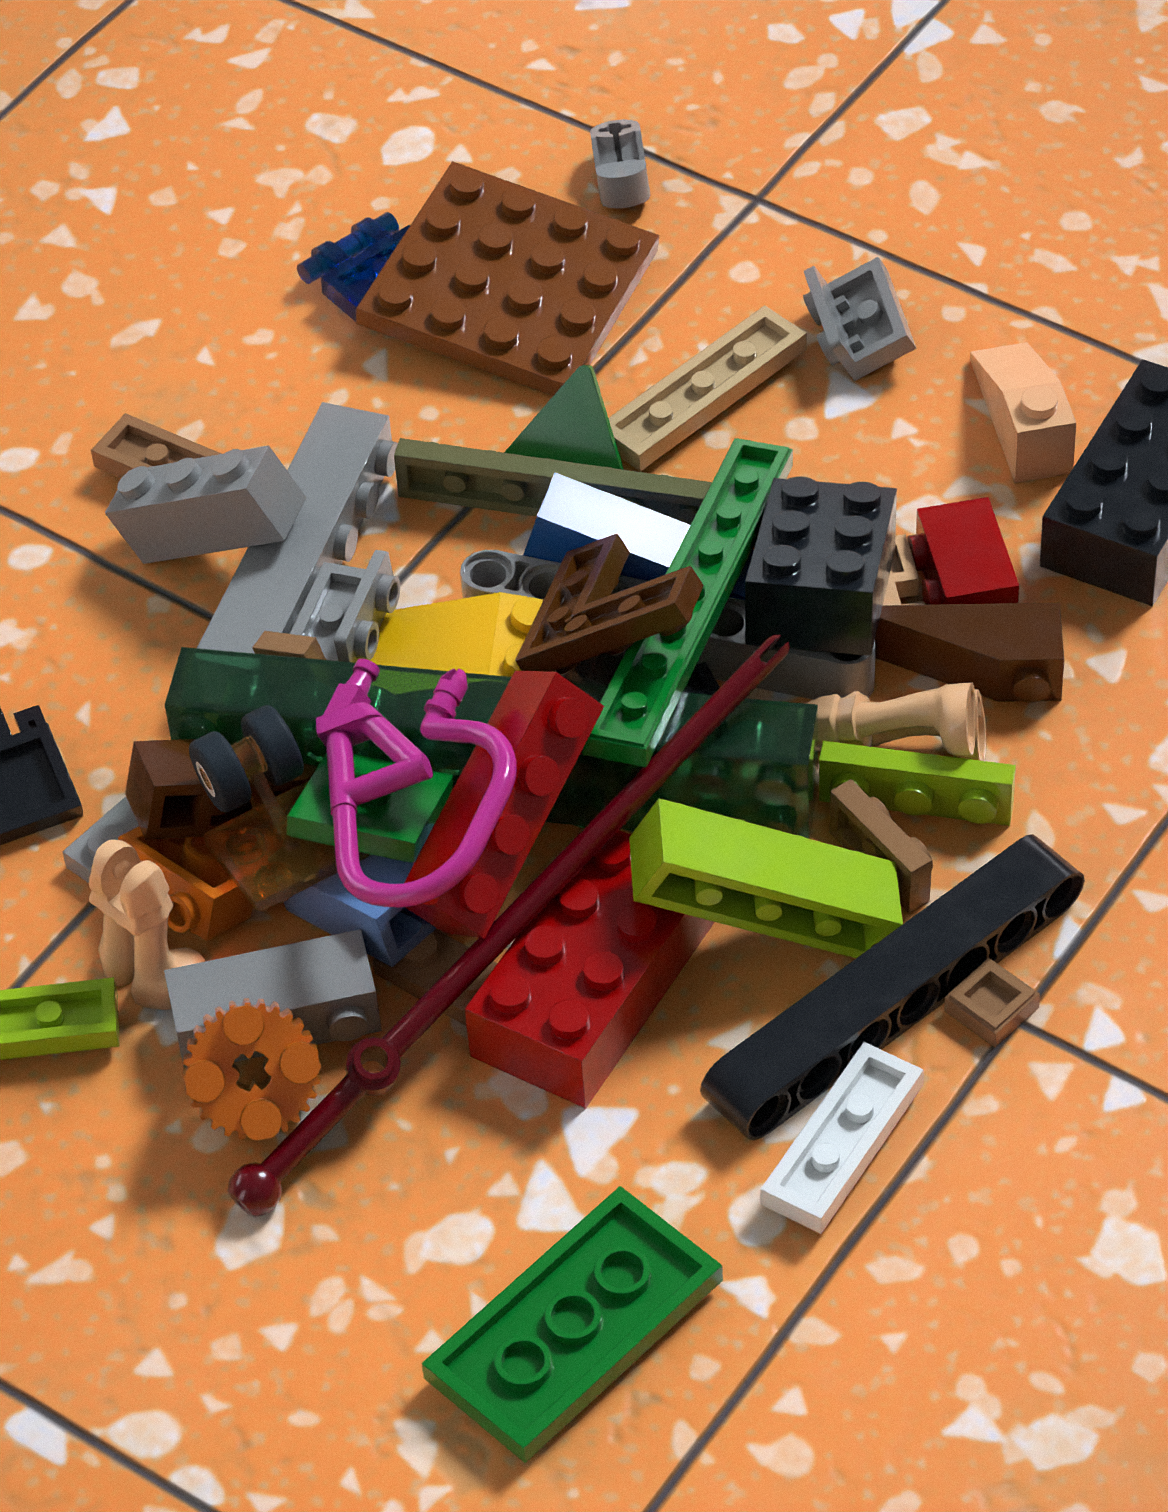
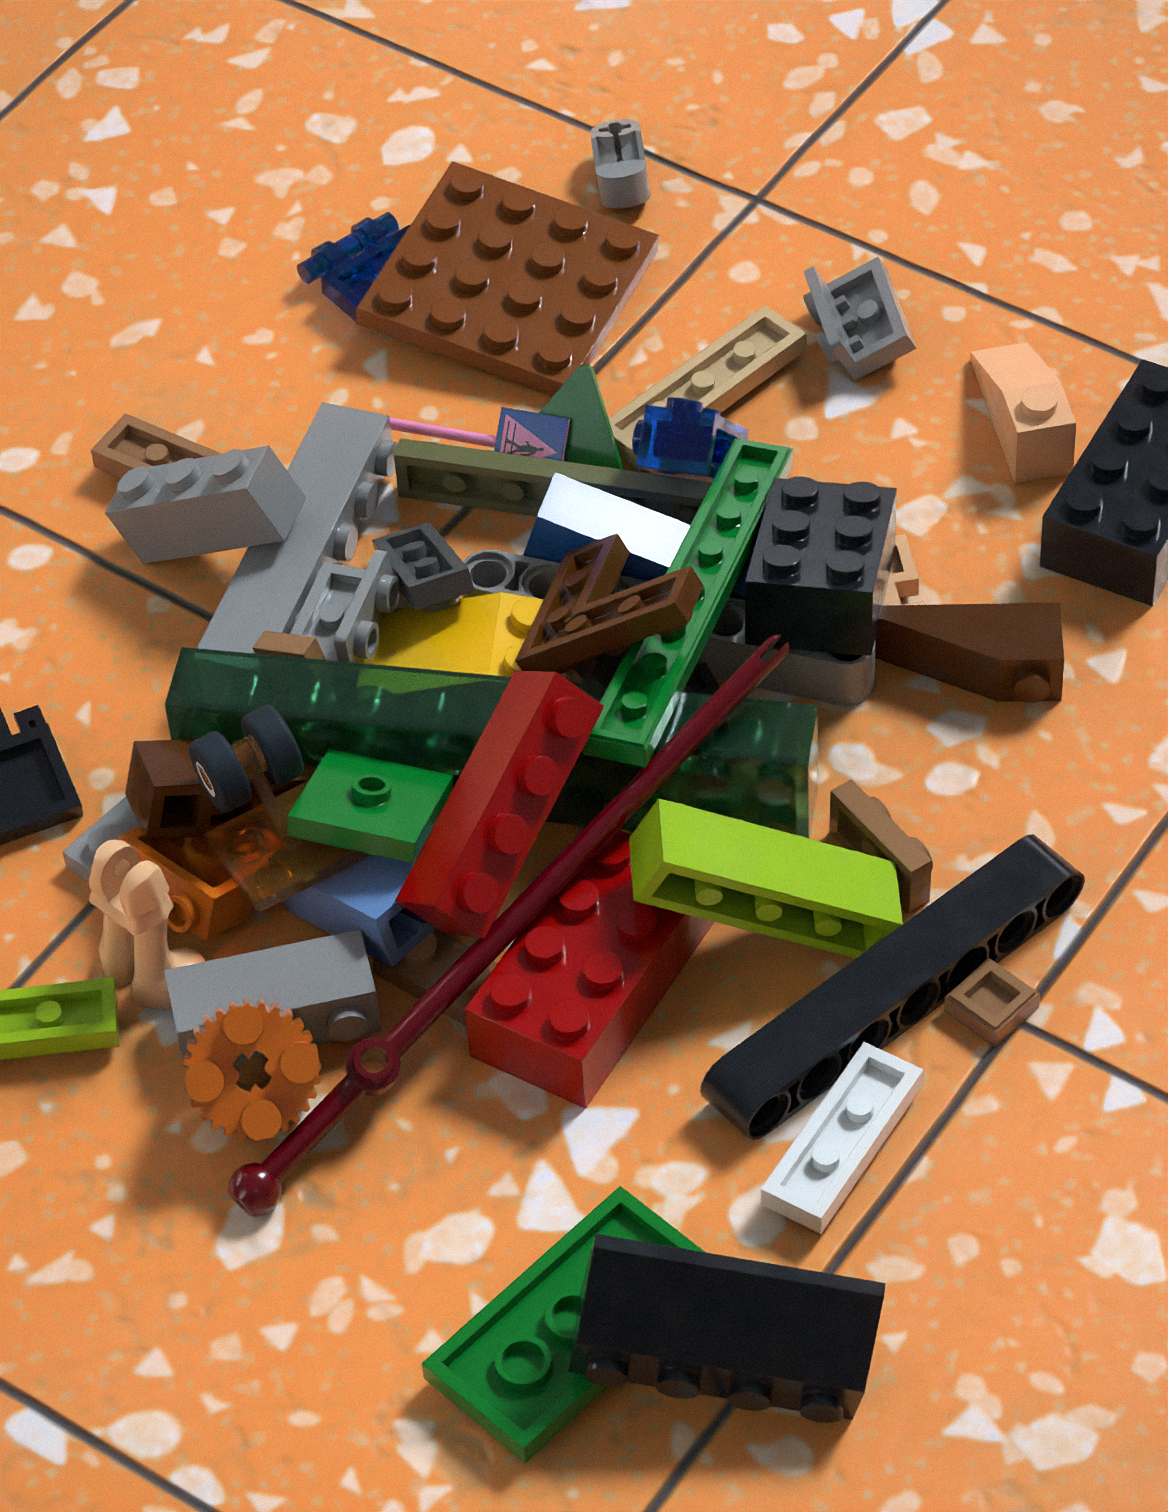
dark pink piece [316,659,517,908] -> none
light nougat piece [797,682,986,761] -> none
lime plate [819,741,1016,826] -> none
red brick [907,497,1019,605] -> none
none -> dark grey plate [372,522,475,612]
none -> piece [389,407,571,461]
none -> black slope [568,1234,885,1423]
none -> clear blue brick [632,397,749,482]

